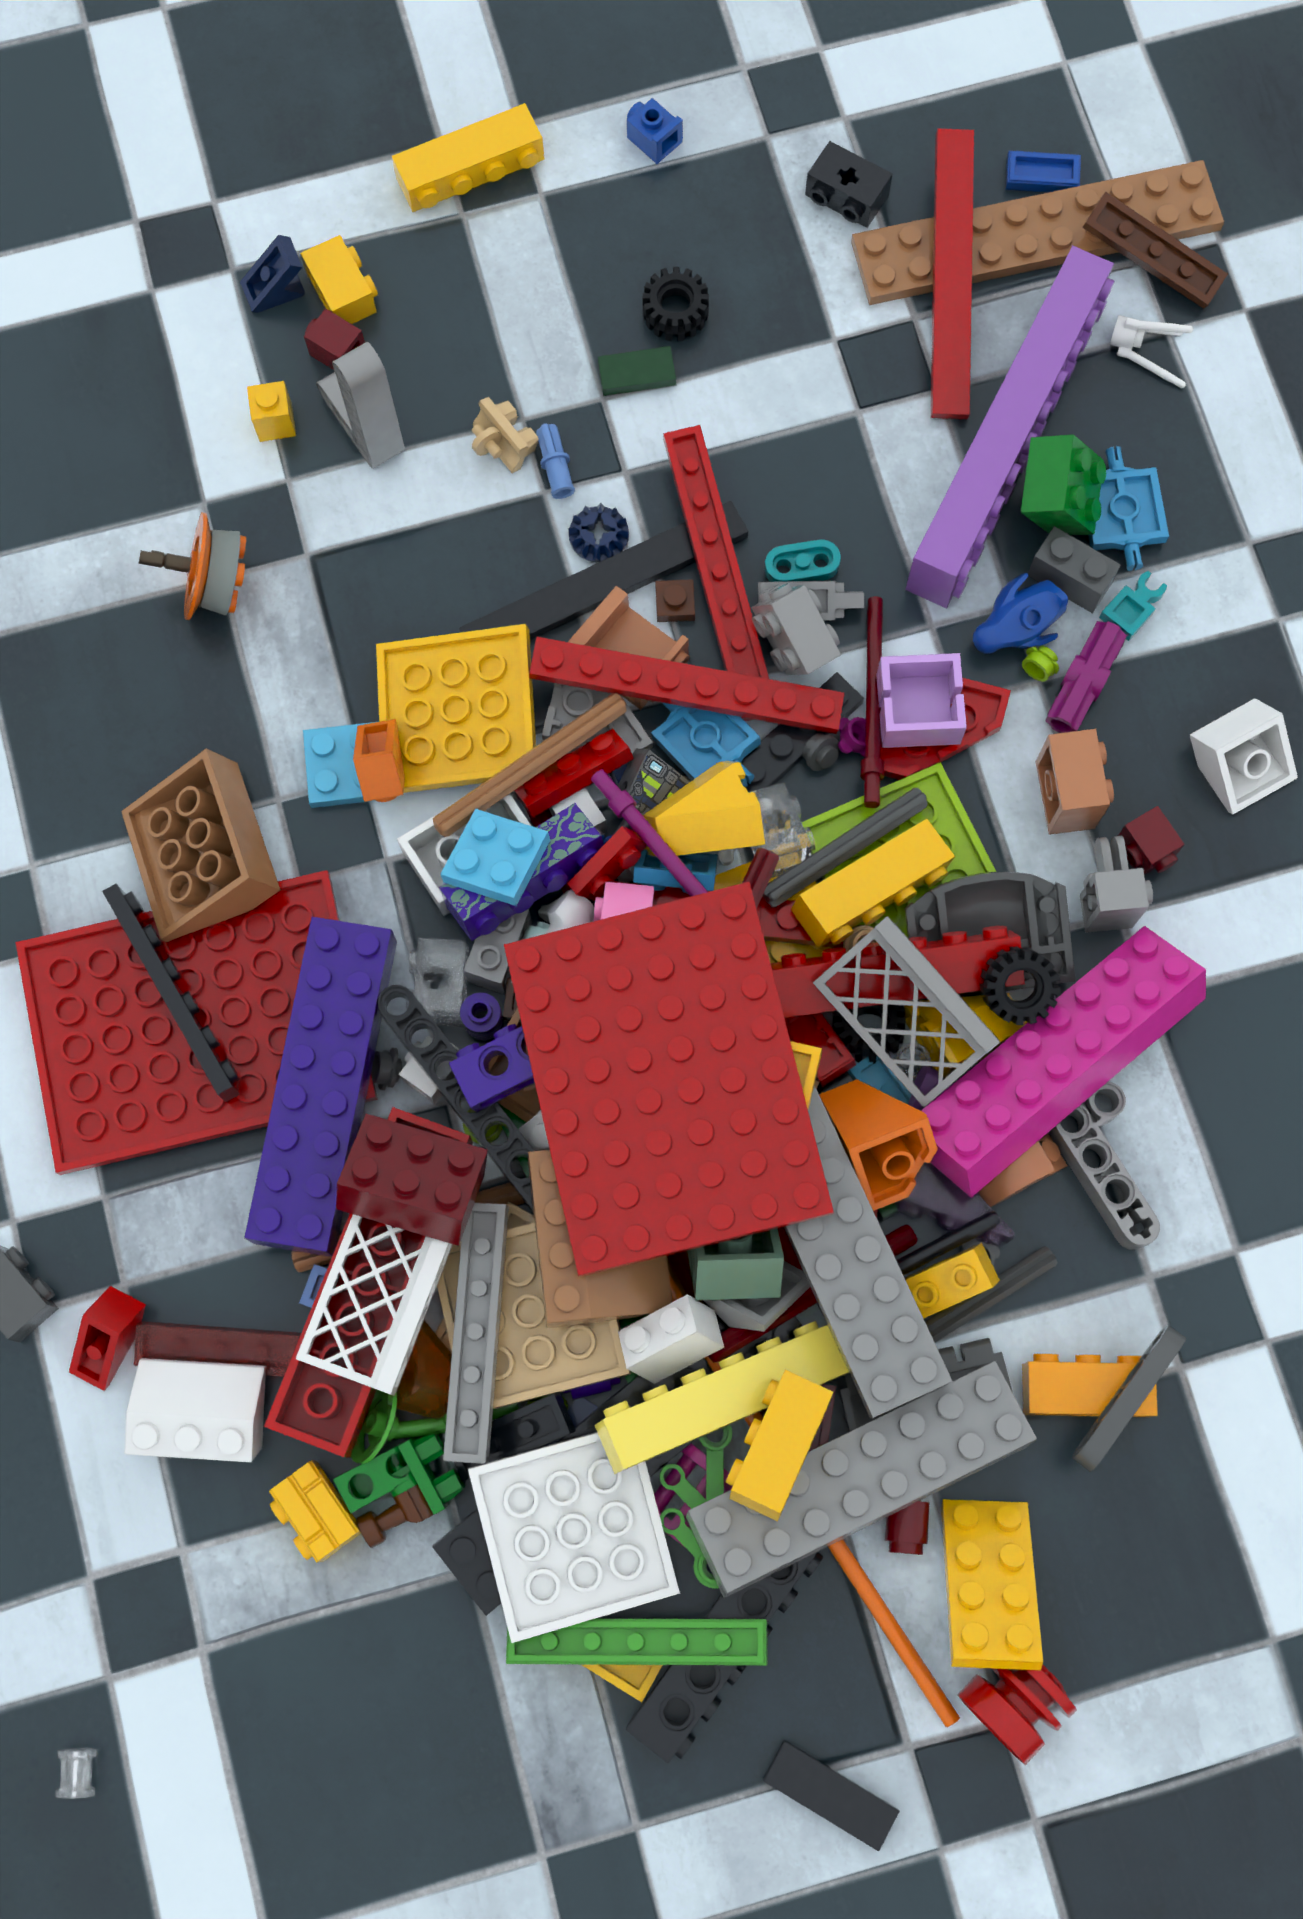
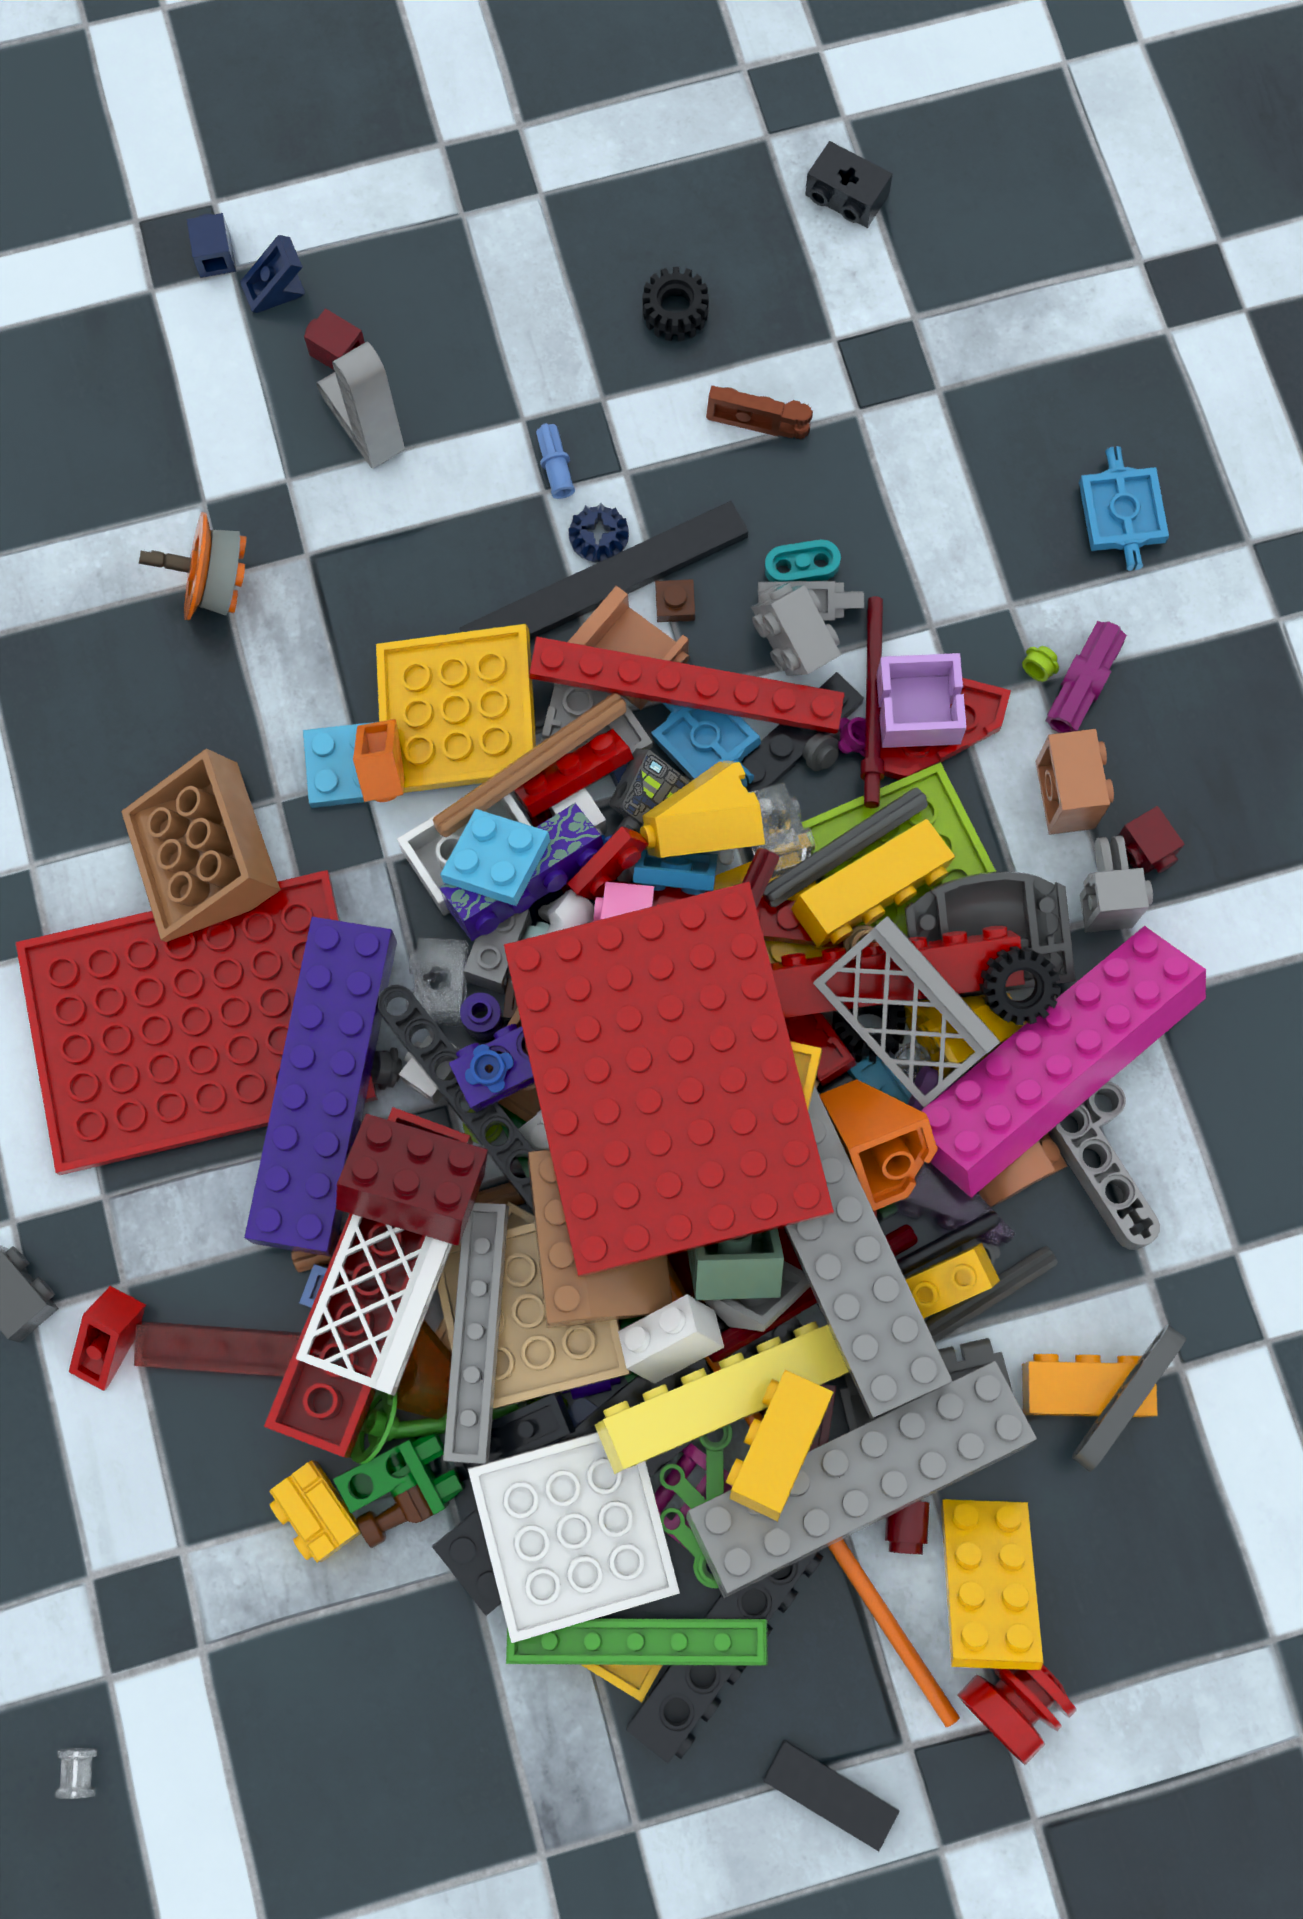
black plate [102,883,240,1102] -> none
white slope [124,1358,266,1462] -> none
yellow brick [247,381,296,442] -> none
yellow brick [300,235,378,324] -> none
yellow brick [392,103,545,212] -> none
tan hips [472,397,539,473] -> none
magenta bar [591,769,708,896] -> none
dark green tile [597,346,676,396] -> none
blue brick [626,98,683,164] -> none
red plate [663,425,769,722] -> none
medium nougat plate [851,160,1224,305] -> none
medium lavender brick [905,245,1115,609] -> none
red tile [931,128,974,419] -> none
blue animal [973,573,1068,654] -> none
blue tile [1005,151,1081,192] -> none
green brick [1021,434,1106,535] -> none
dark grey brick [1028,526,1121,614] -> none
reddish brown plate [1082,192,1228,309] -> none
teal plate [1099,571,1167,641] -> none
white plant [1110,315,1193,388] -> none
white slope [1190,698,1298,815] -> none
none -> dark blue brick [186,213,236,278]
none -> blue plate [465,1044,514,1093]
none -> copper hinge [706,385,813,440]

